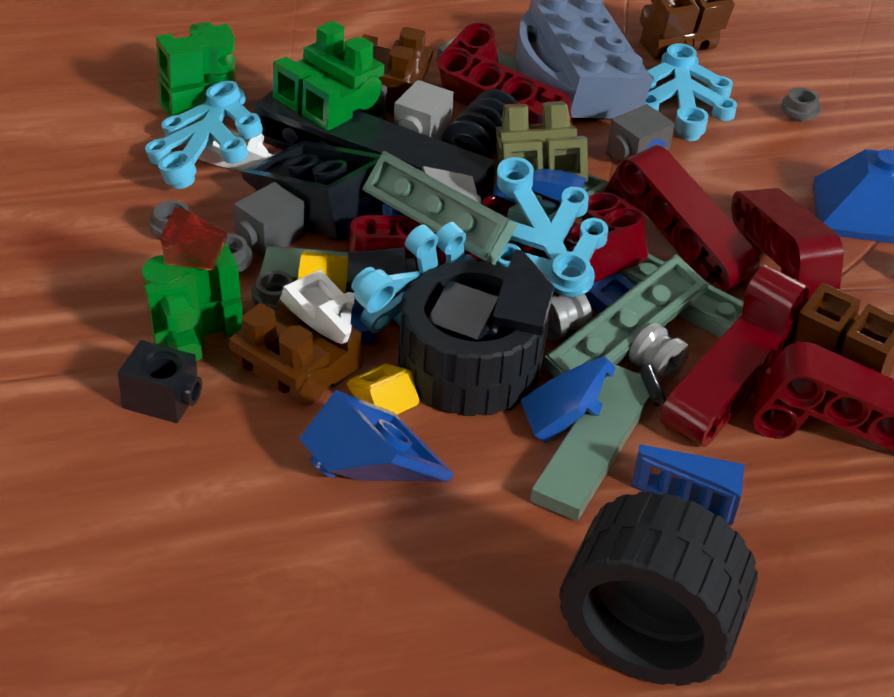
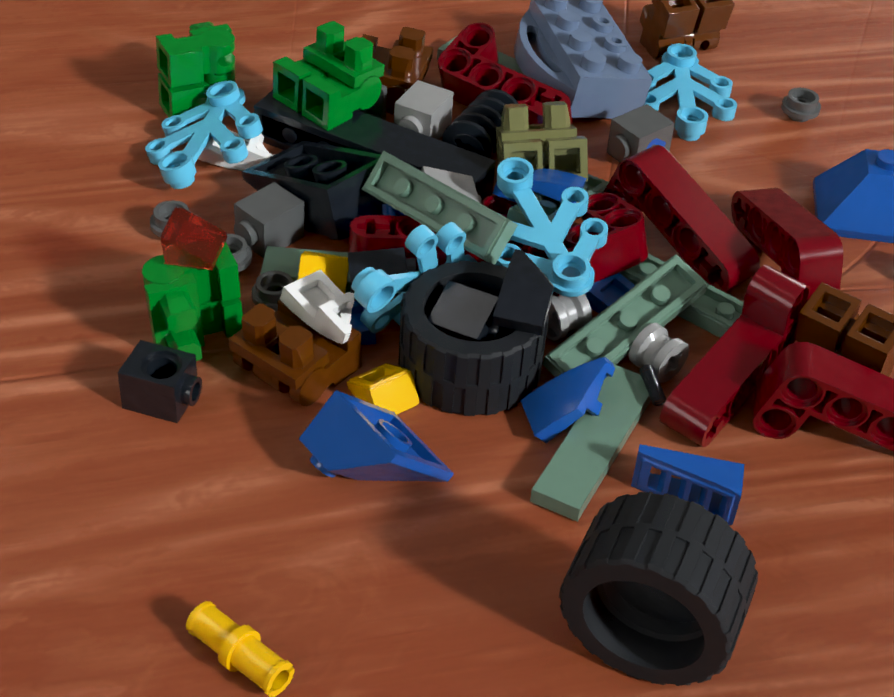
none -> yellow pin [186,601,295,697]

